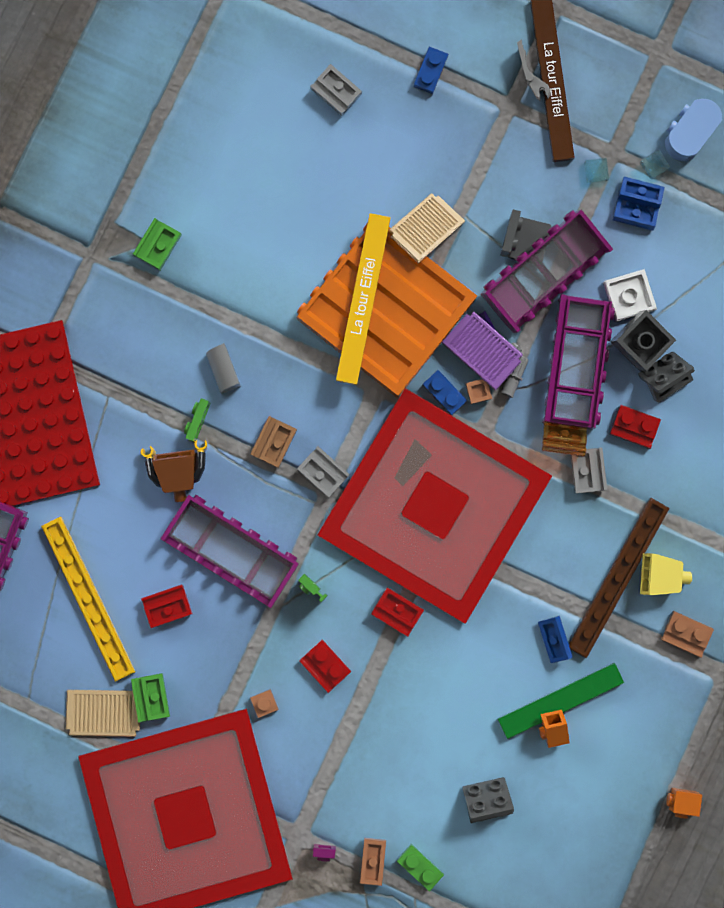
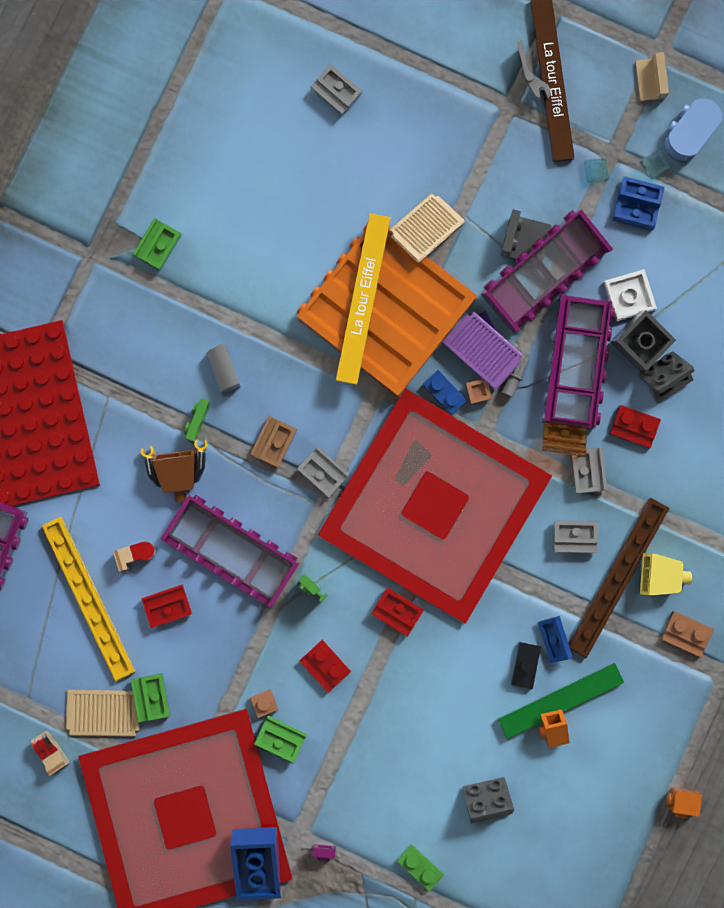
nougat plate [360,838,386,886] -> none
blue plate [414,46,449,94] -> none
none -> leg [31,731,70,776]
none -> leg [113,541,156,573]
none -> blue slope [230,827,281,900]
none -> bright green plate [254,716,307,764]
none -> black tile [511,642,541,689]
none -> light grey plate [554,521,598,553]
none -> tan panel [635,52,669,102]

